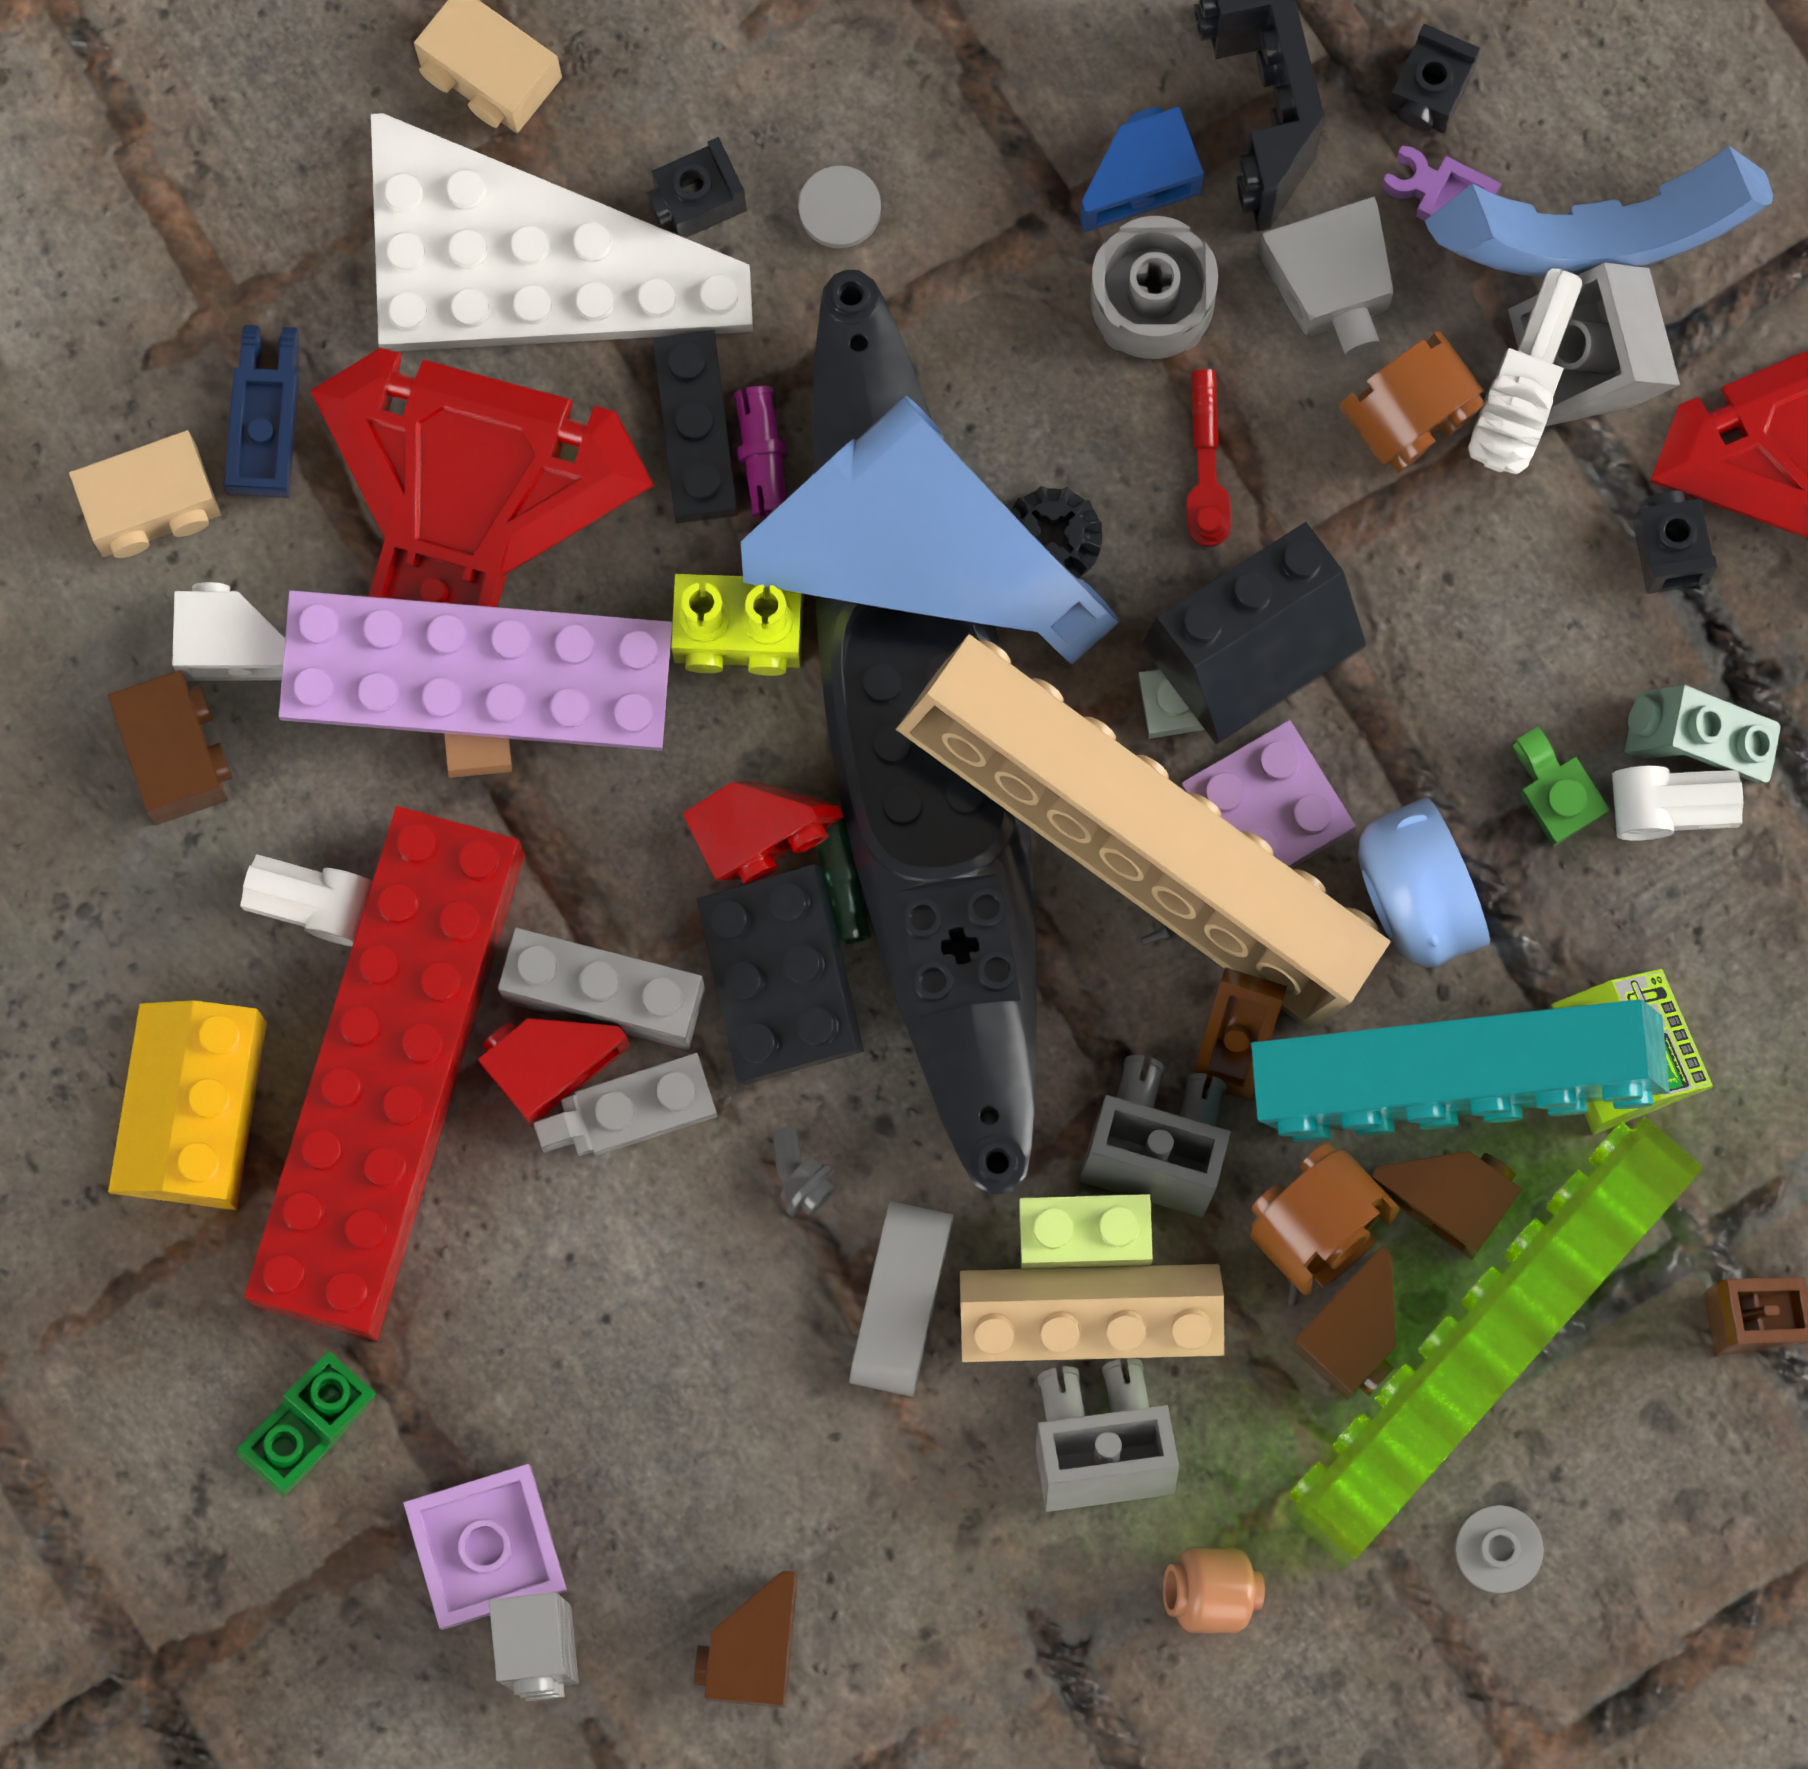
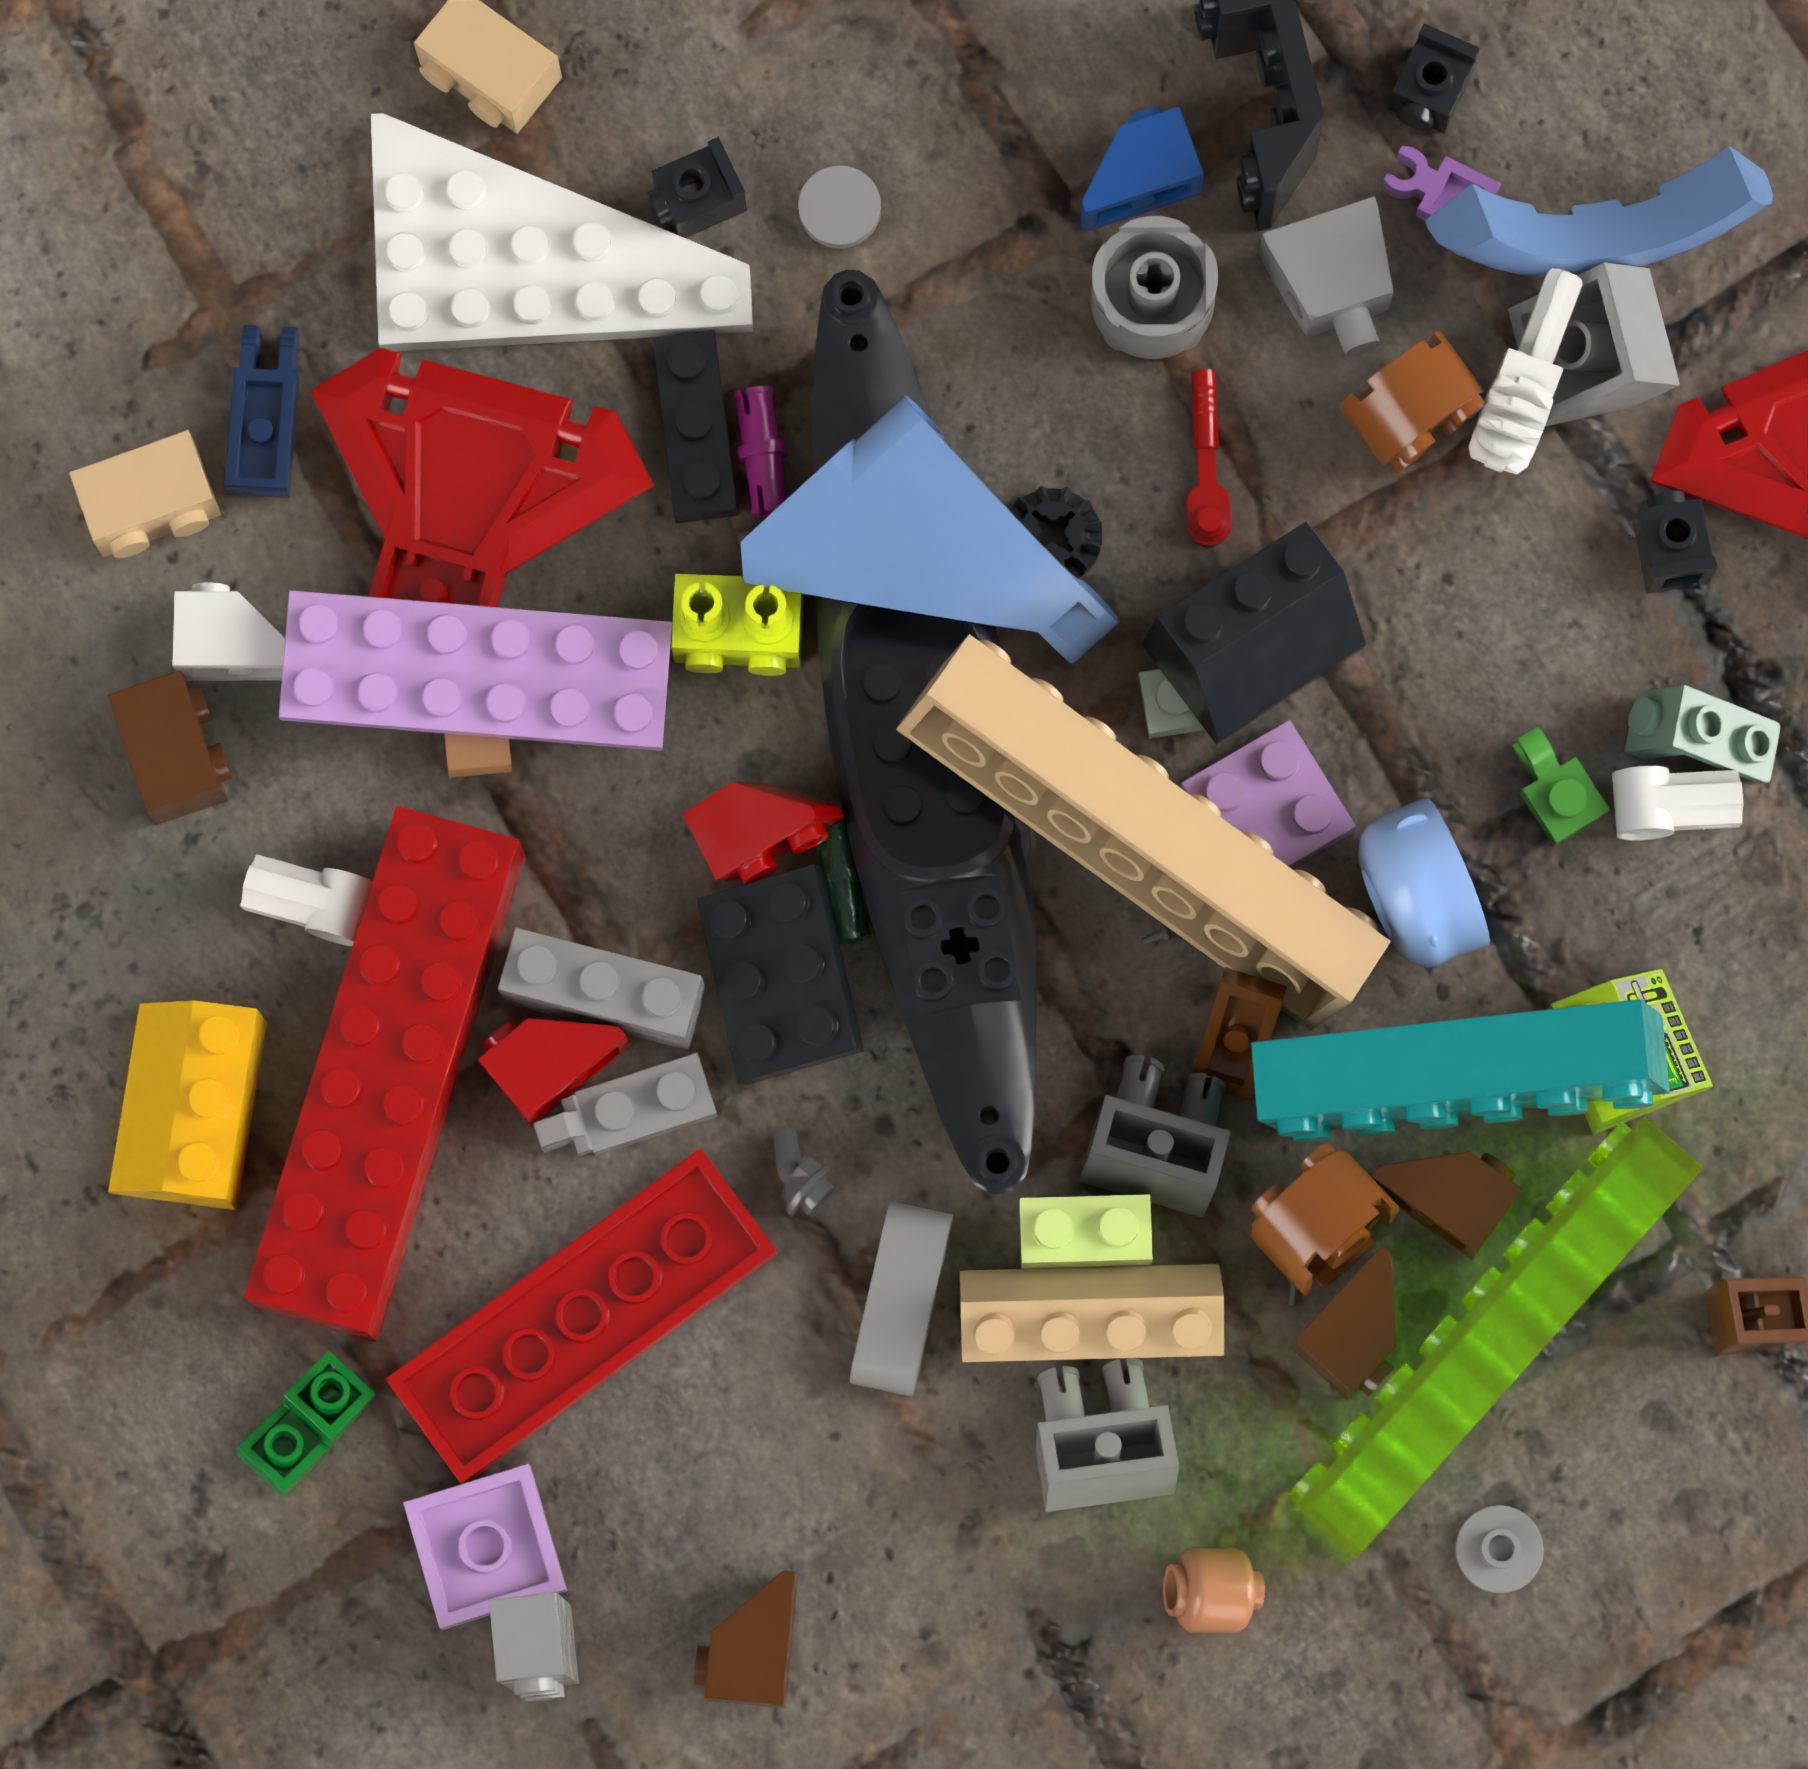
none -> red plate [385,1148,778,1484]

